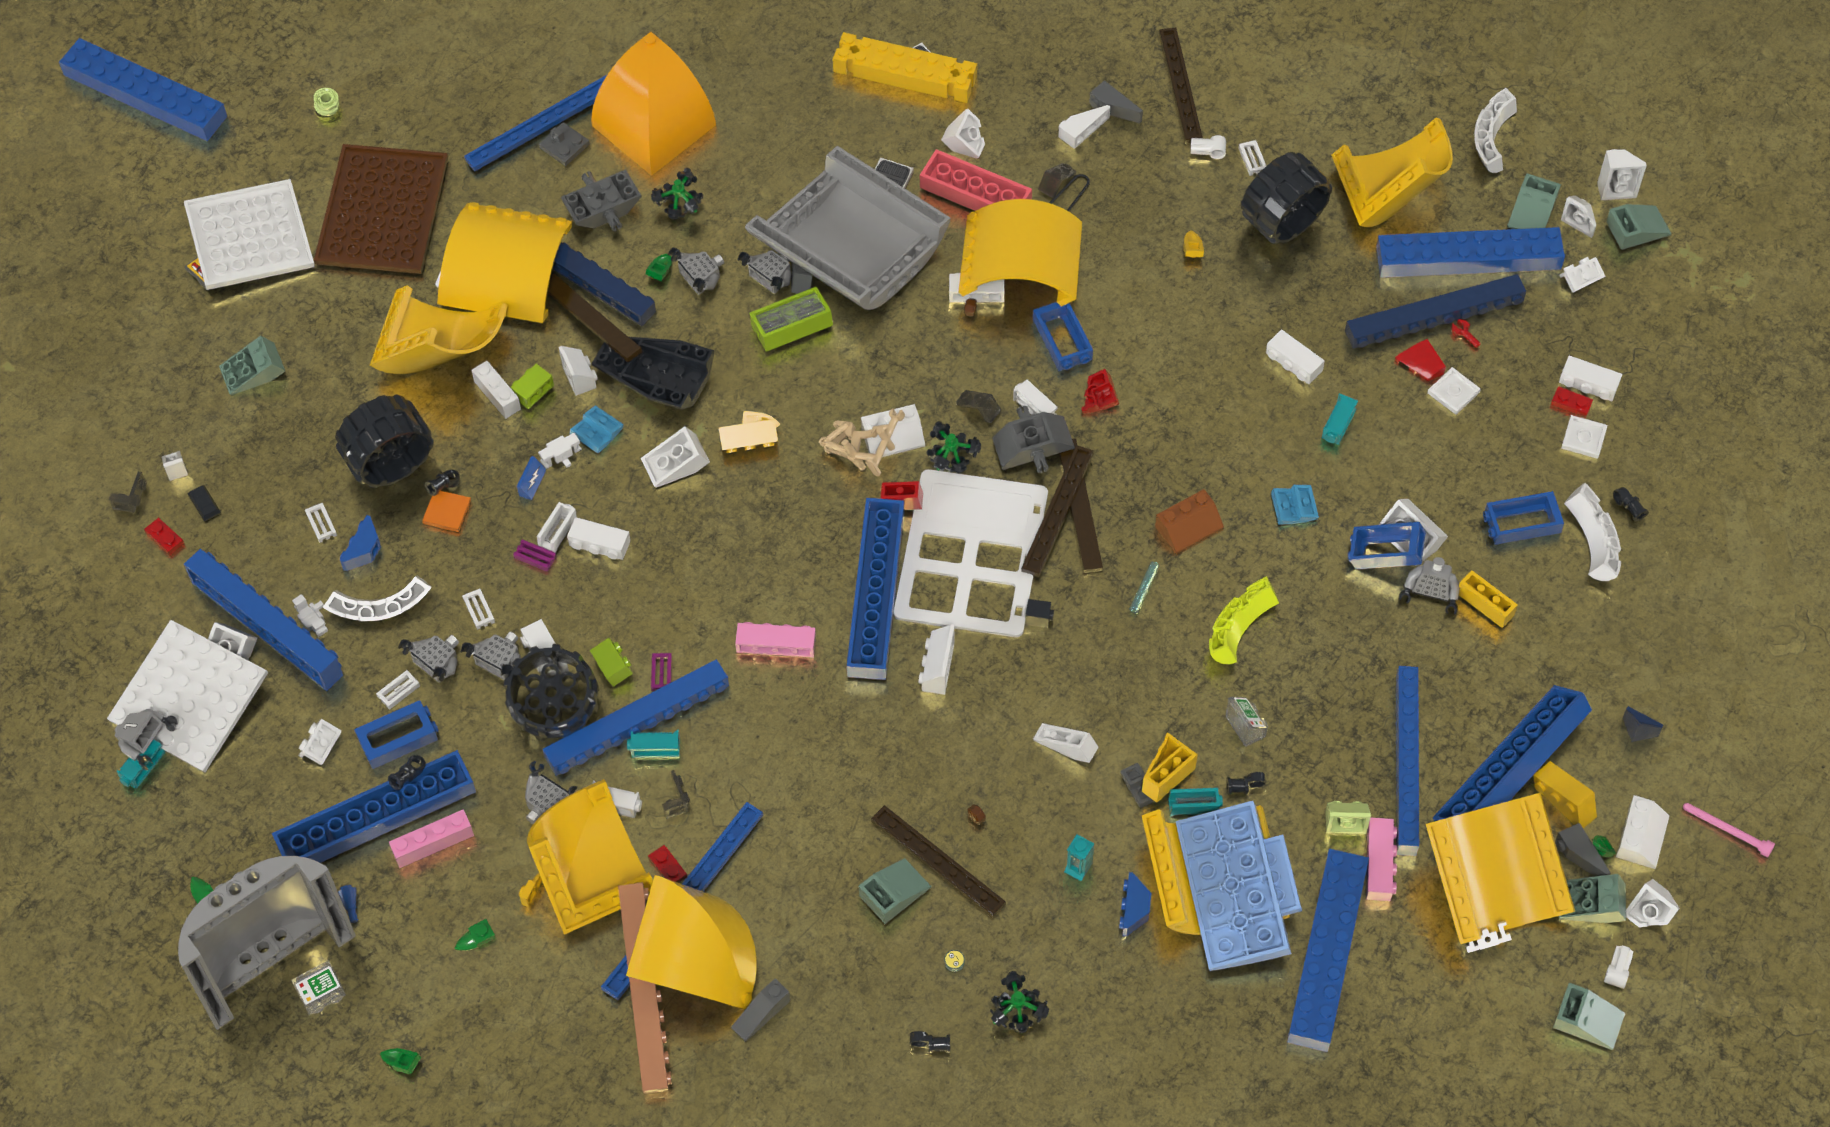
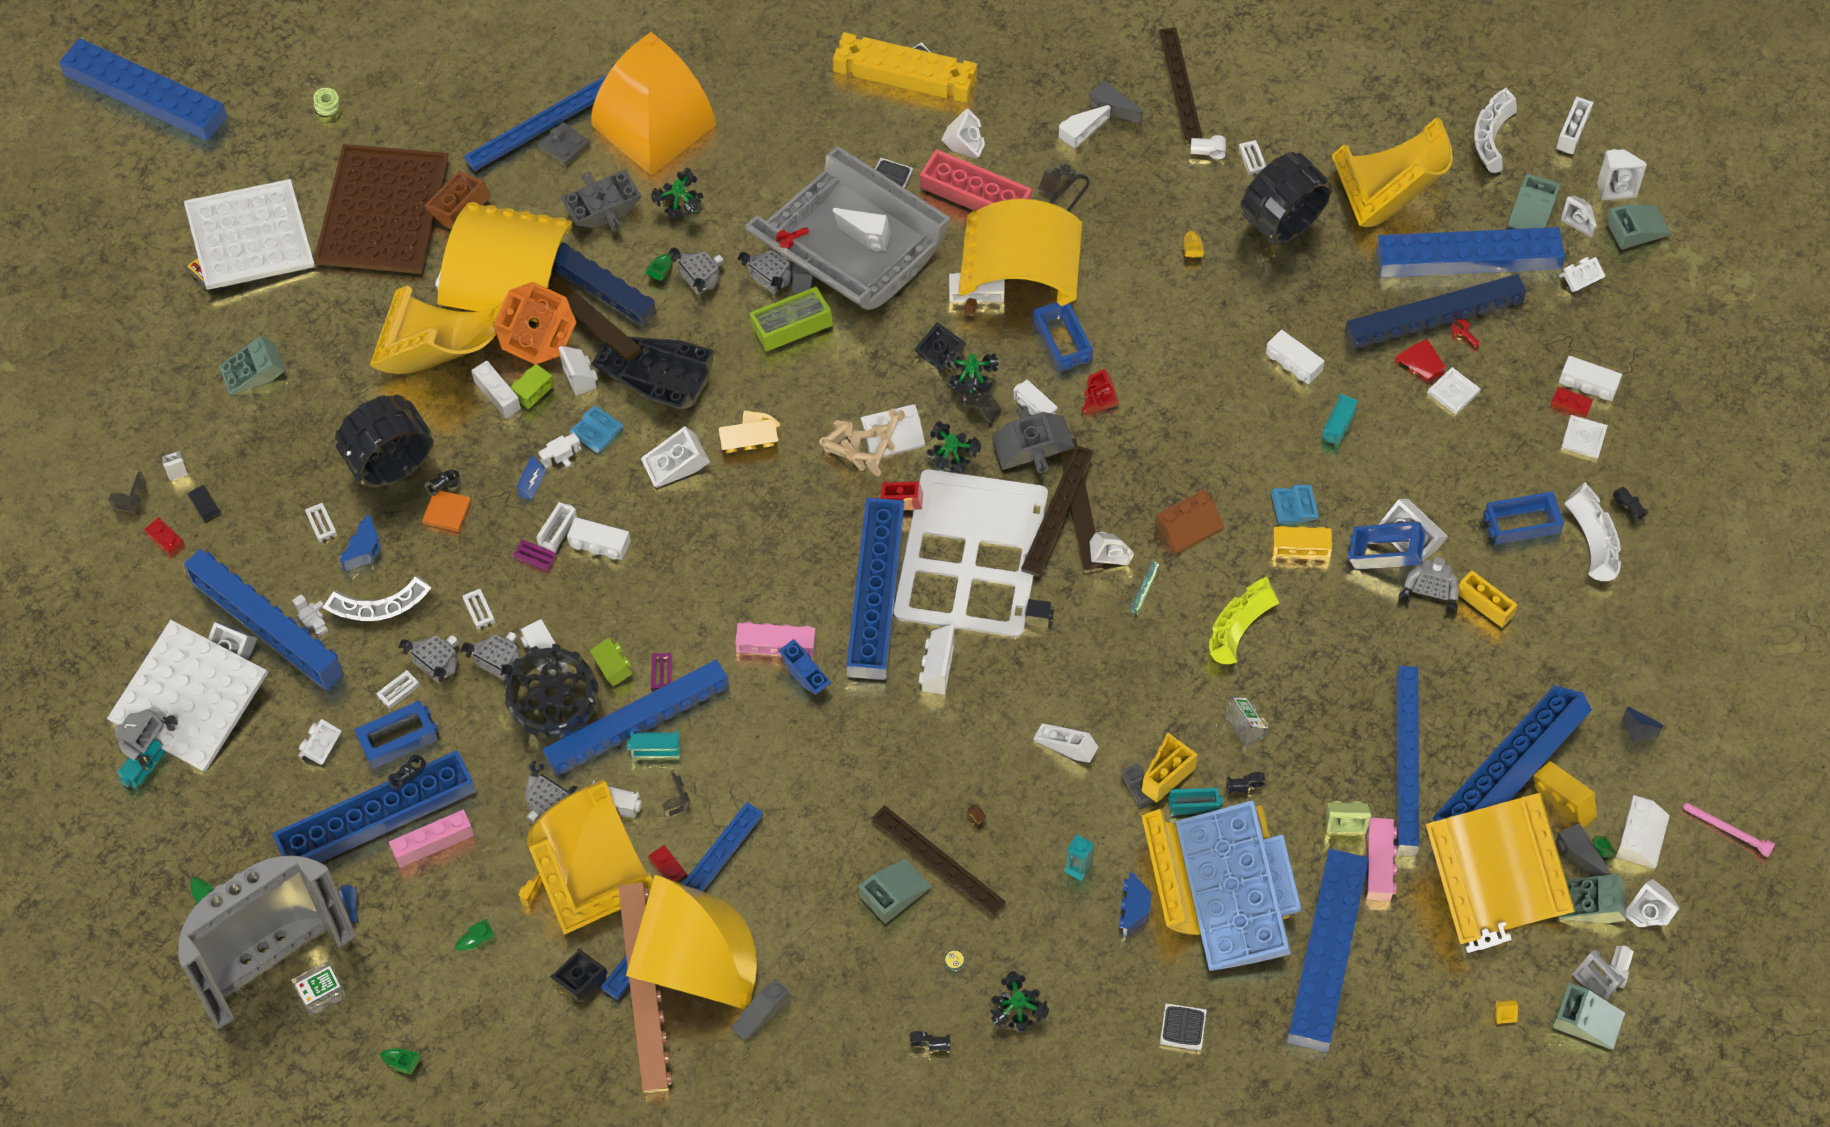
none -> dark orange slope [424,170,491,229]
none -> orange piece [493,282,576,364]
none -> black slope [550,949,608,1002]
none -> red bar [776,227,809,248]
none -> blue slope [779,639,831,695]
none -> white slope [833,208,891,252]
none -> black slope [914,322,966,371]
none -> black plant [945,351,999,394]
none -> white slope [1089,532,1134,565]
none -> tile [1160,1004,1207,1051]
none -> yellow brick [1272,526,1332,558]
none -> yellow tile [1495,999,1518,1024]
none -> white brick [1556,96,1593,154]
none -> light grey plate [1572,949,1625,1001]

